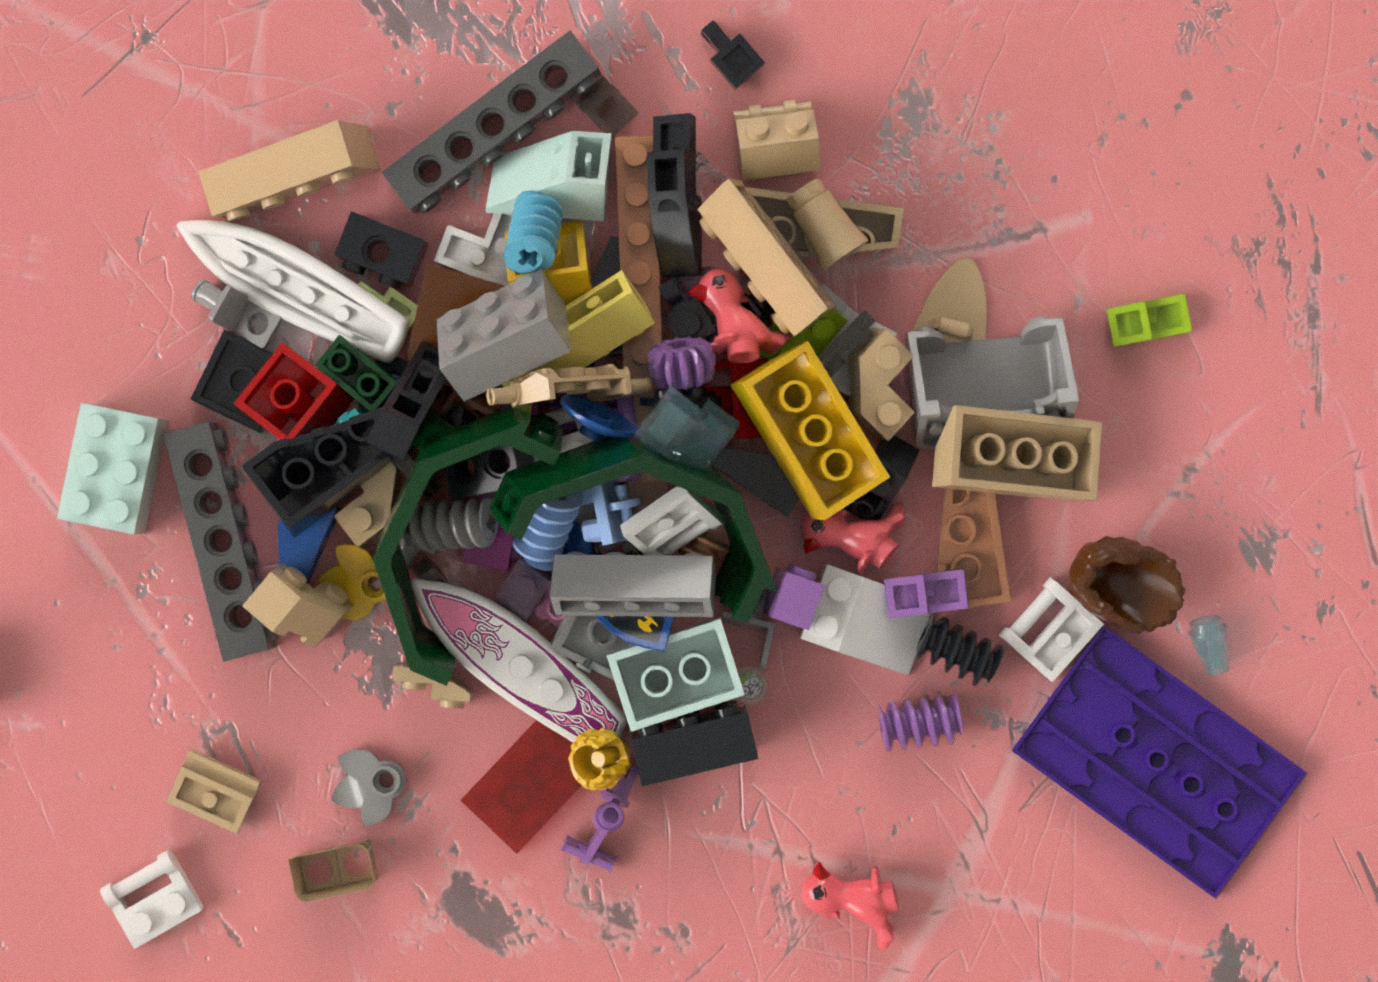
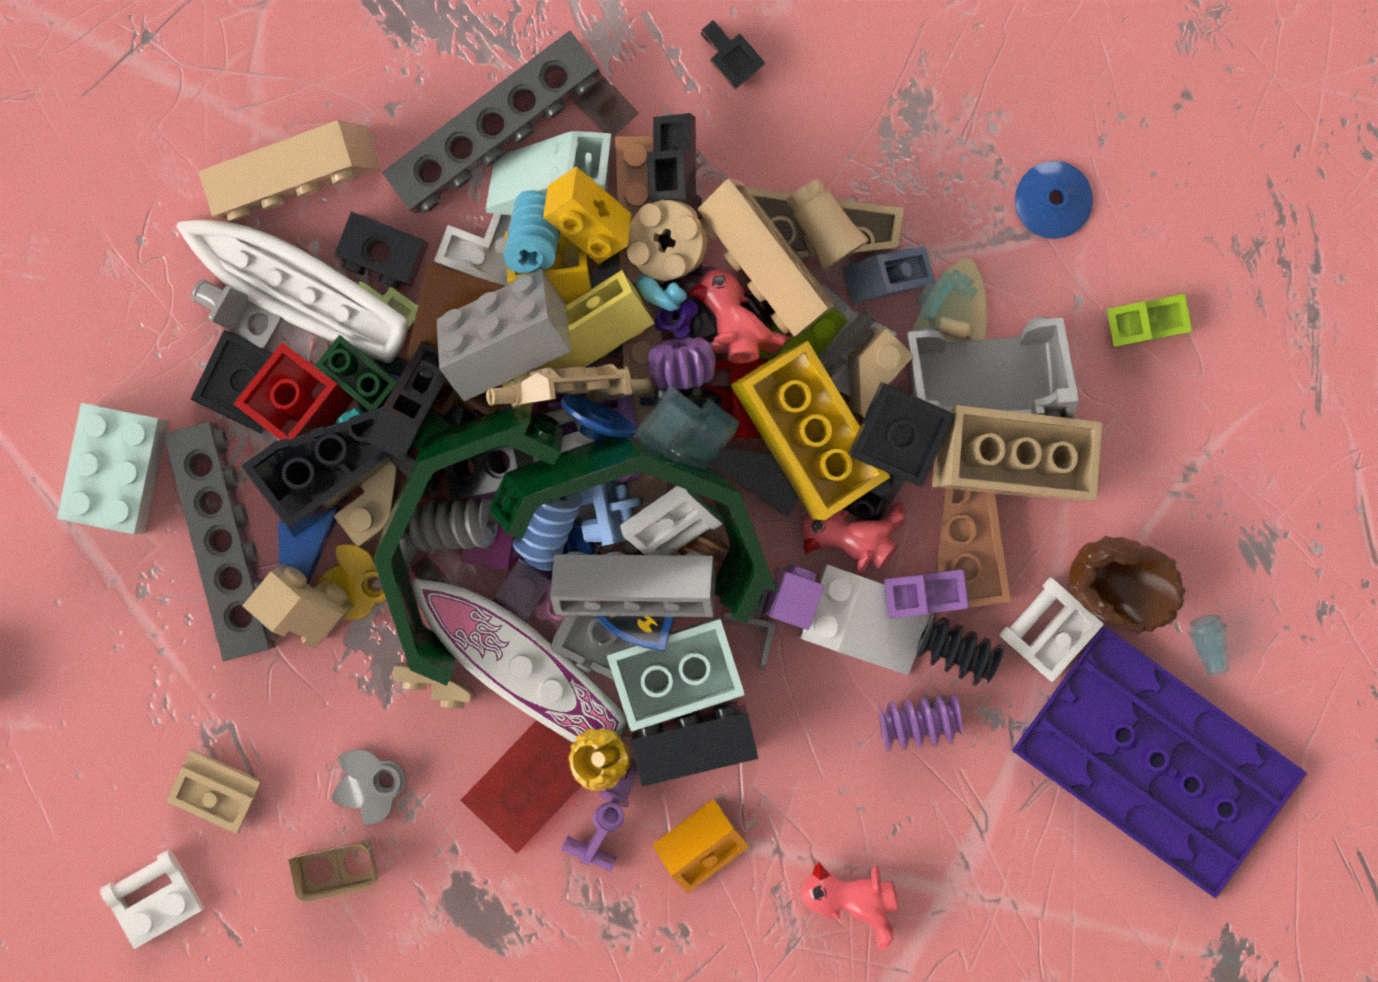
tan brick [733,99,820,181] -> none
clear tile [734,666,769,706] -> none
none -> yellow brick [543,166,631,264]
none -> tan plate [627,200,708,281]
none -> medium azure arm [636,274,687,311]
none -> light orange panel [653,800,750,894]
none -> dark purple plate [654,301,698,339]
none -> sand blue slope [842,246,936,305]
none -> black tile [848,381,955,487]
none -> clear light blue bracket [916,269,978,322]
none -> blue dish [1015,161,1093,239]

